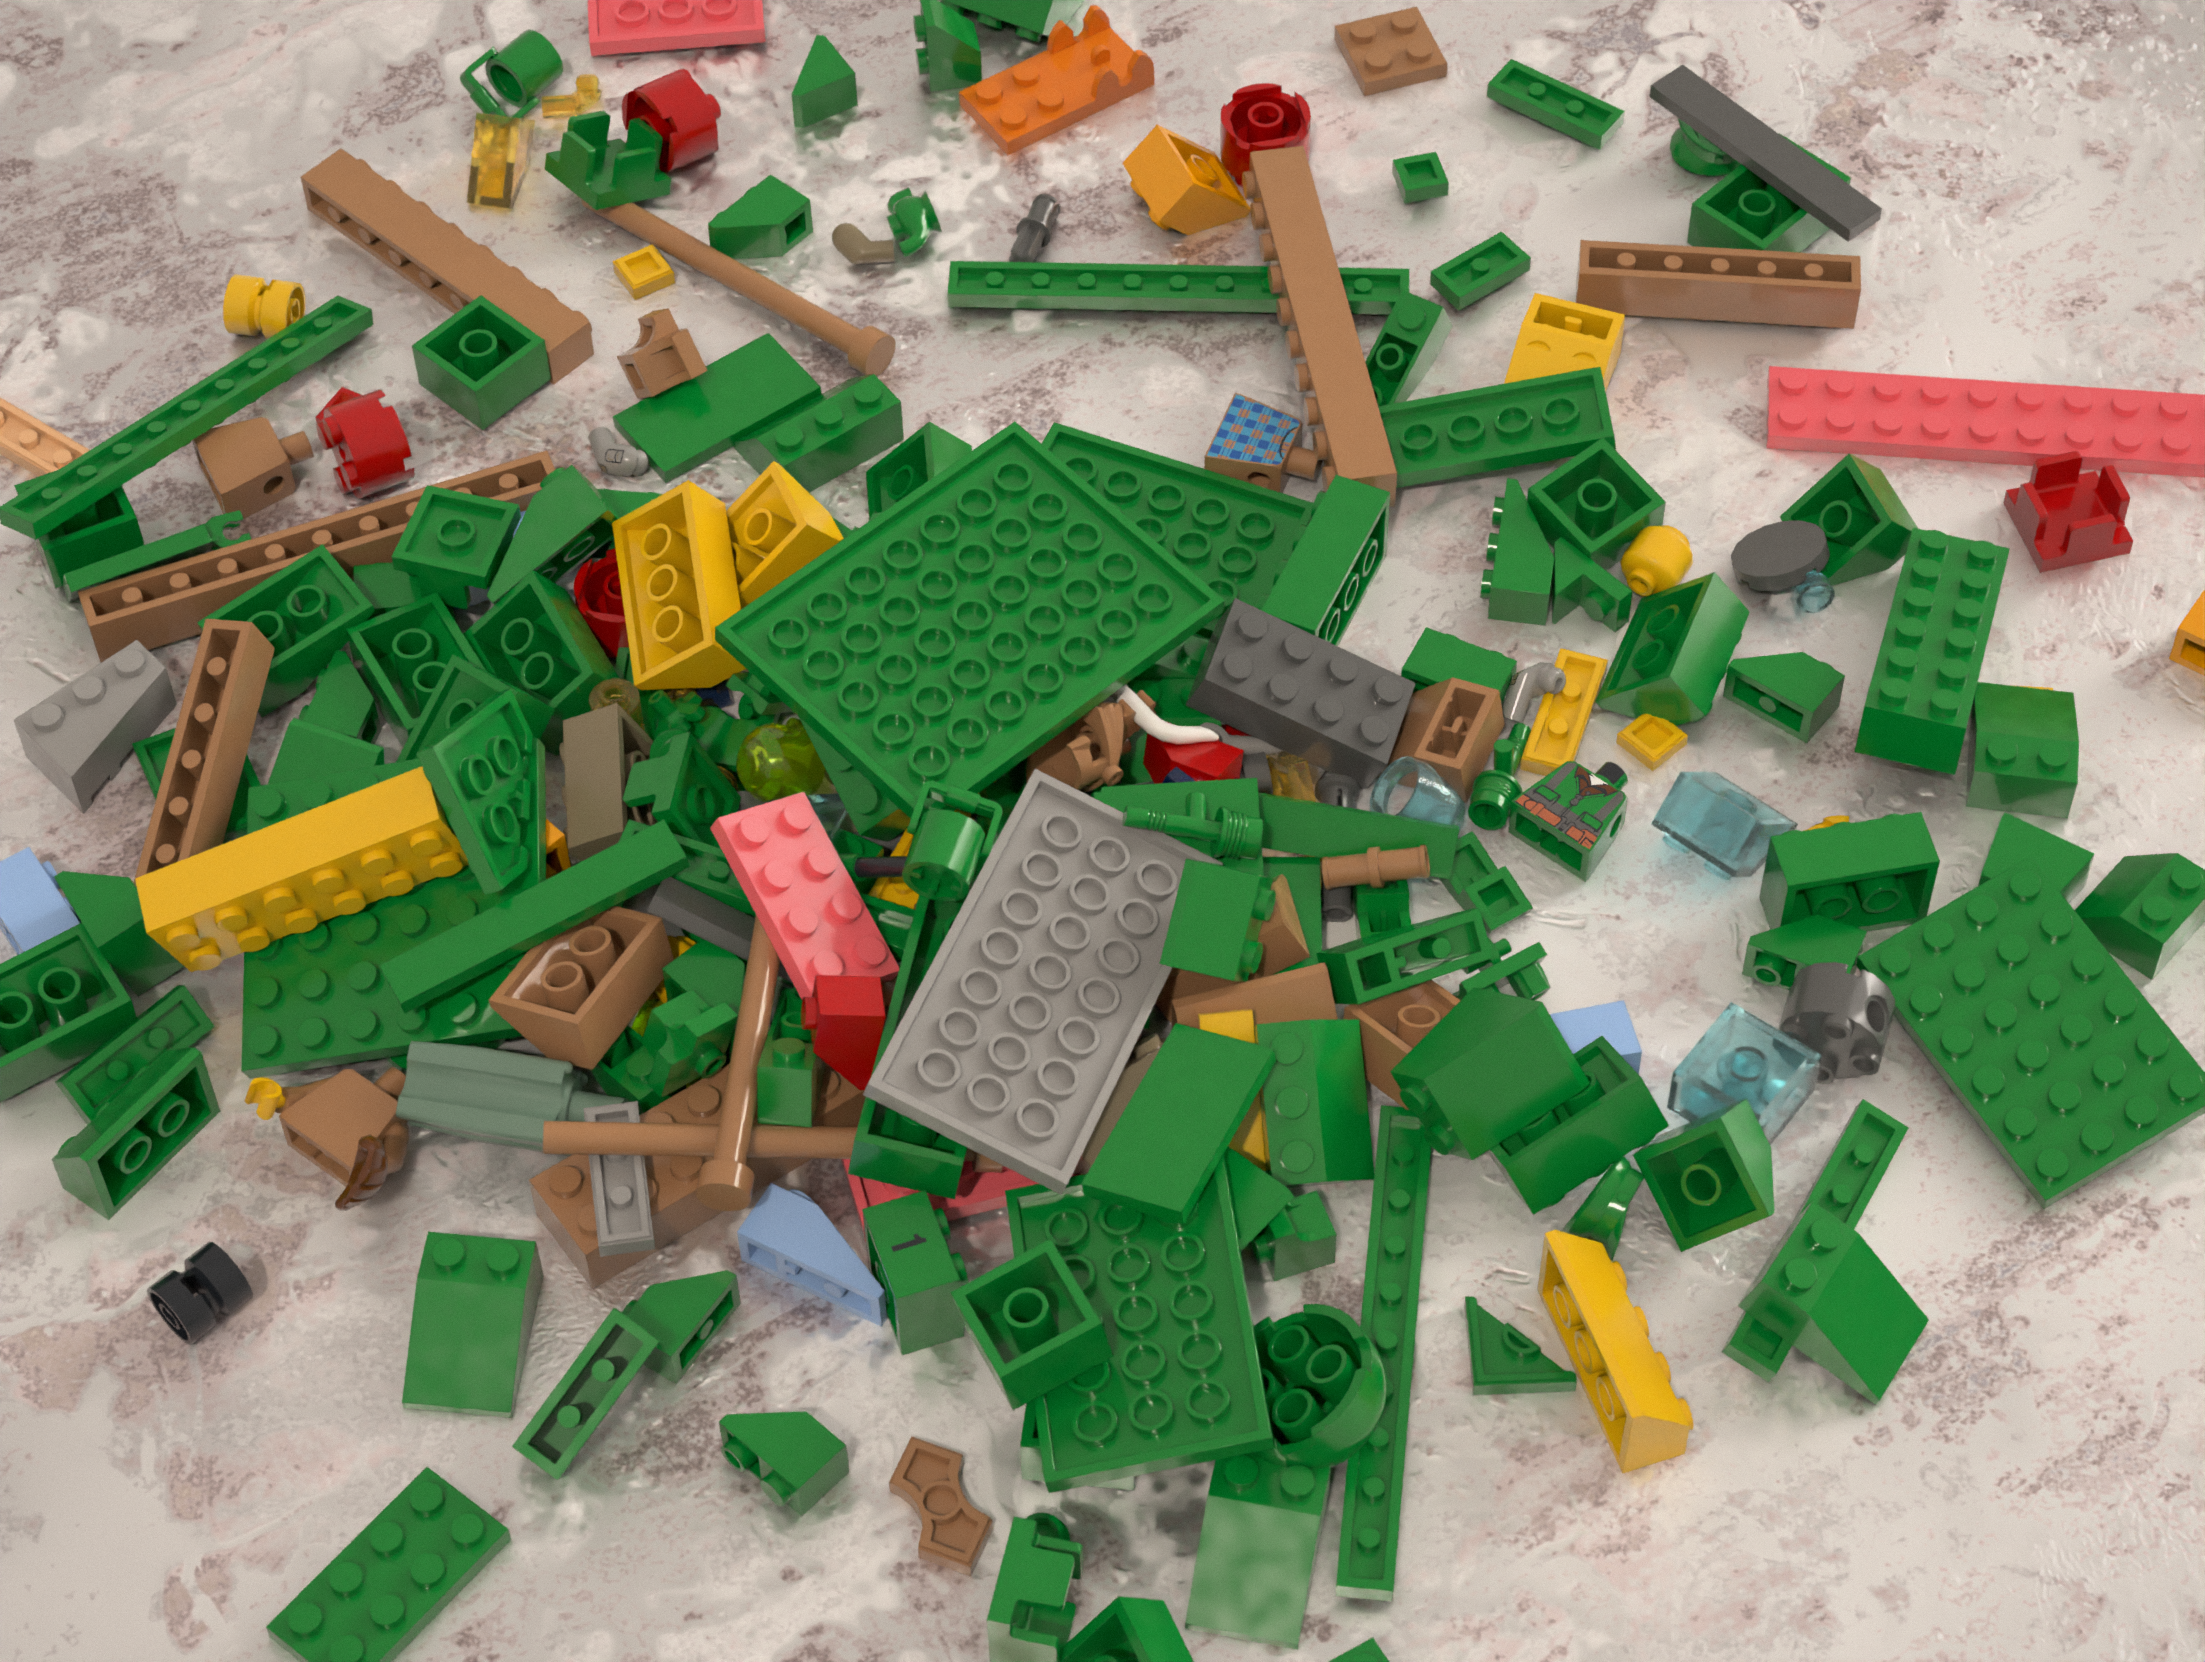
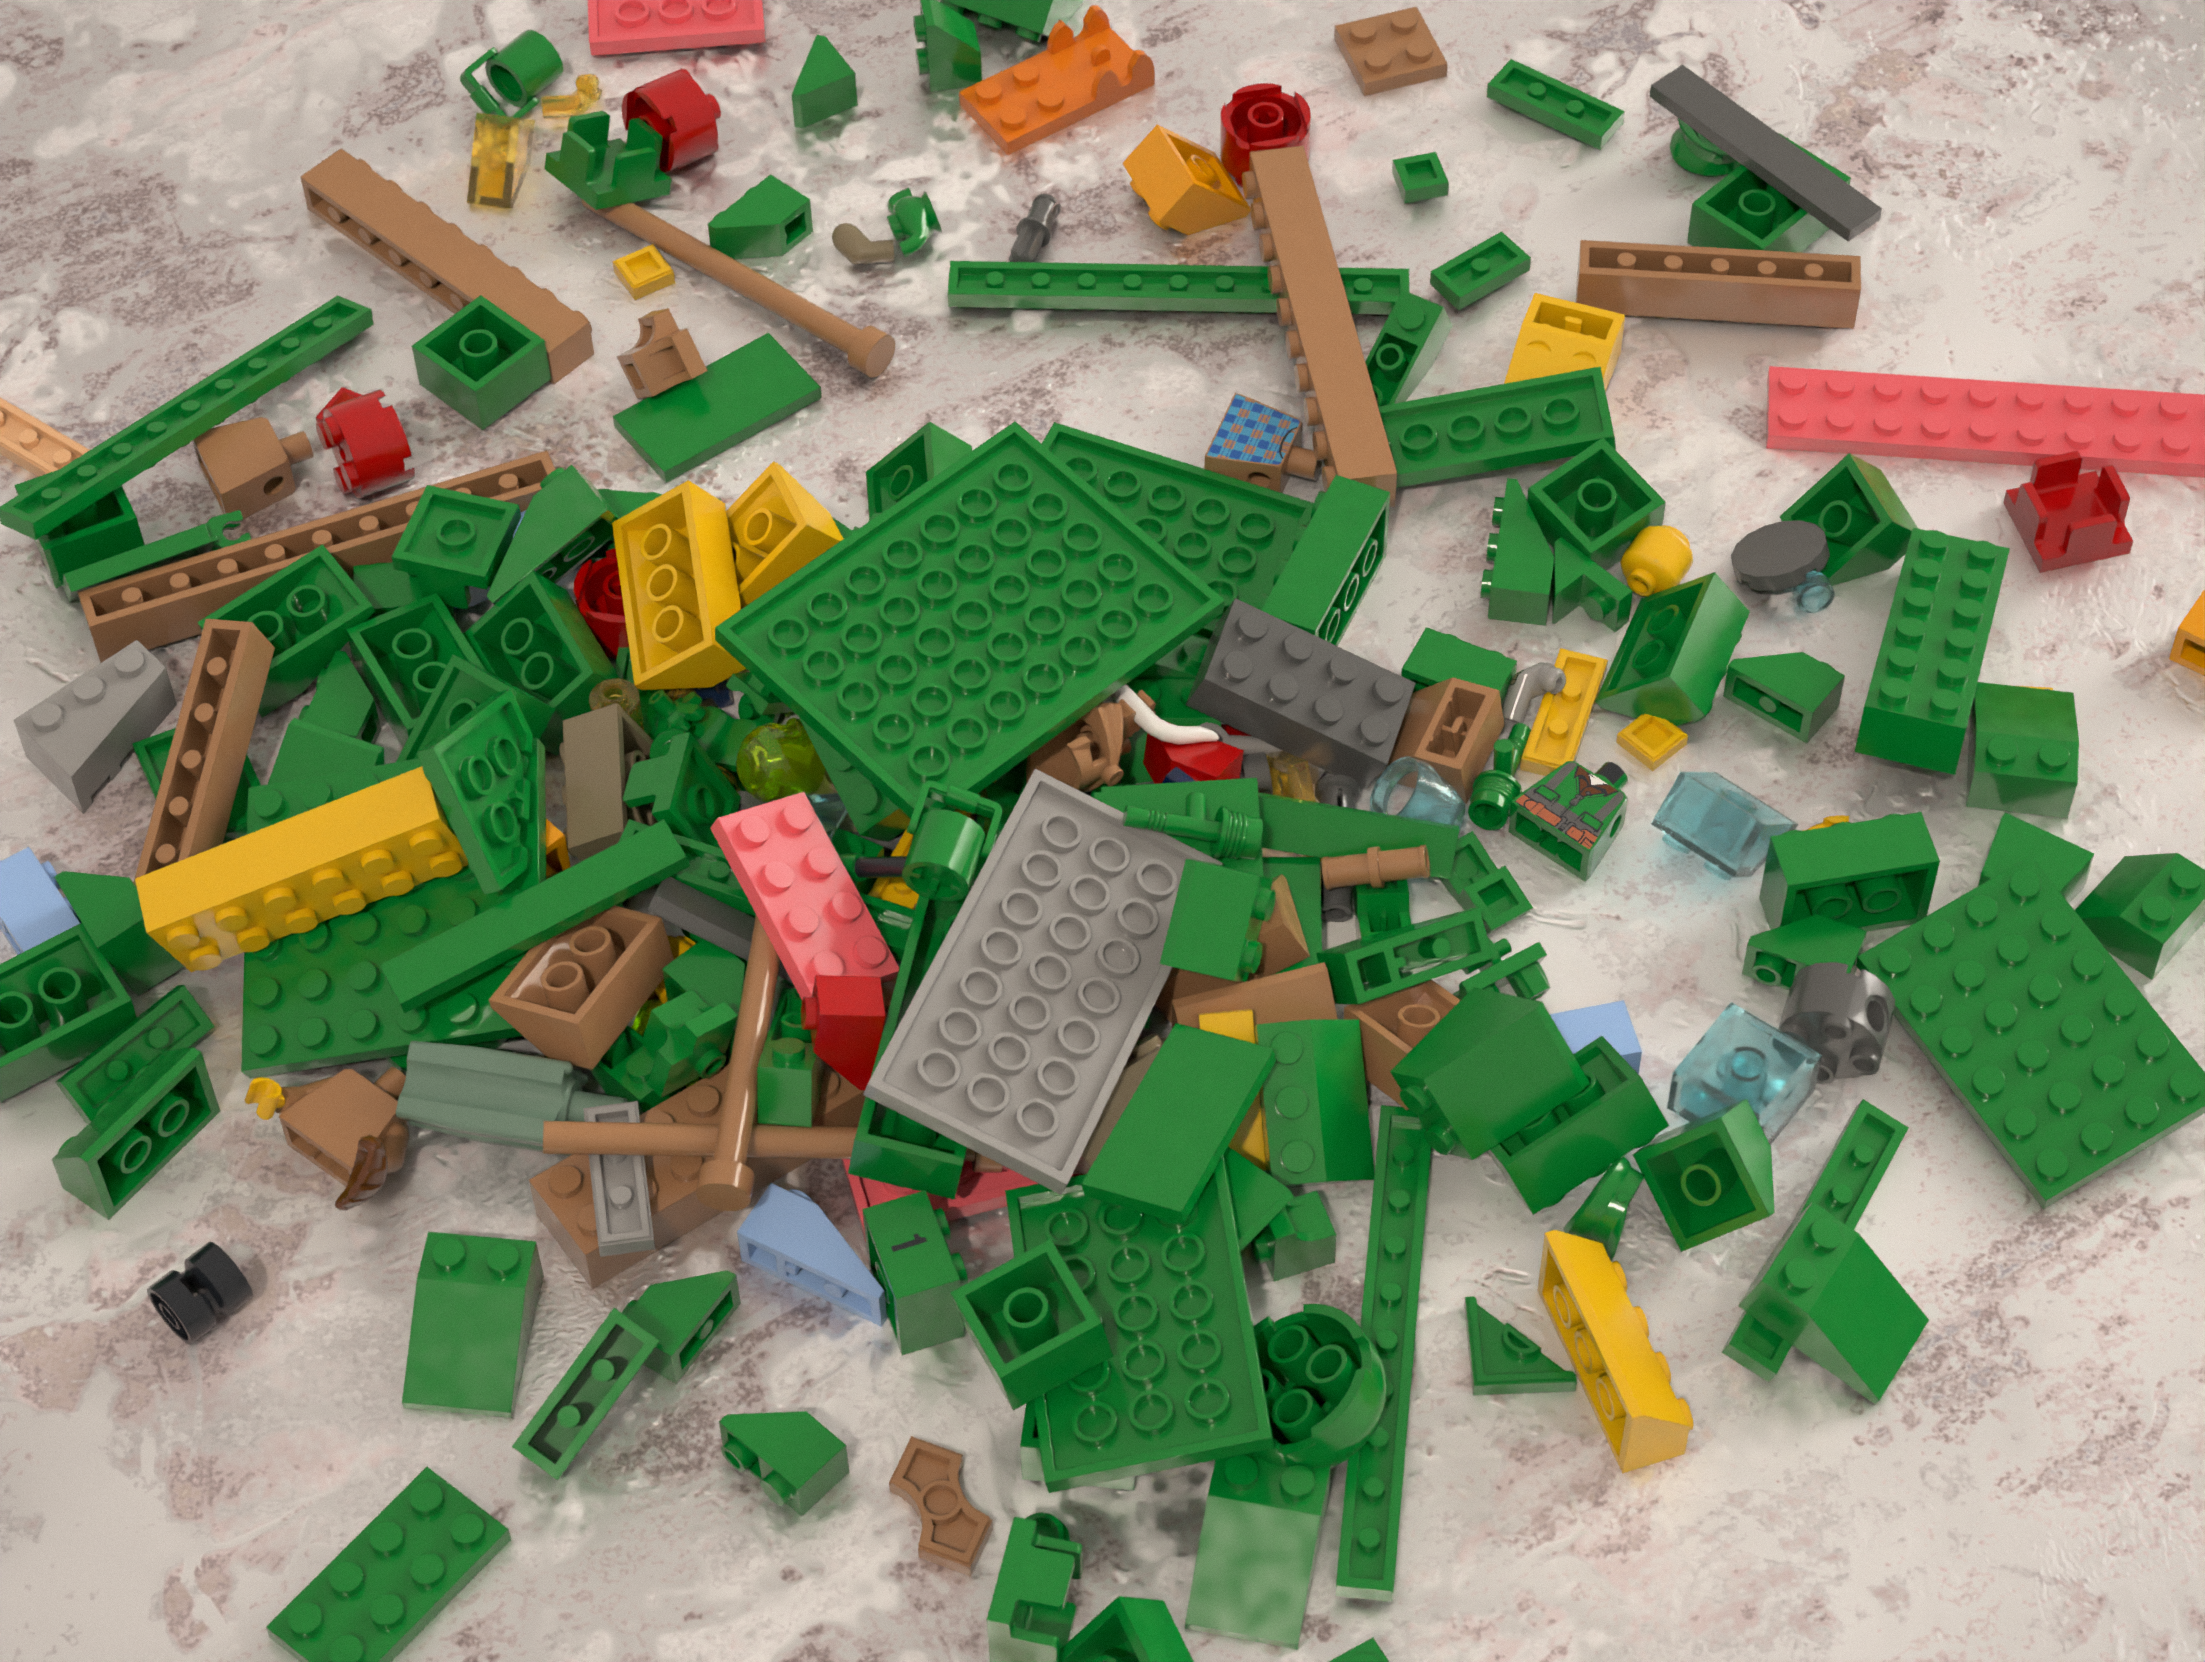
yellow wheel [223,274,306,338] -> none
light grey arm [588,427,648,476] -> none
green slope [734,374,904,493] -> none

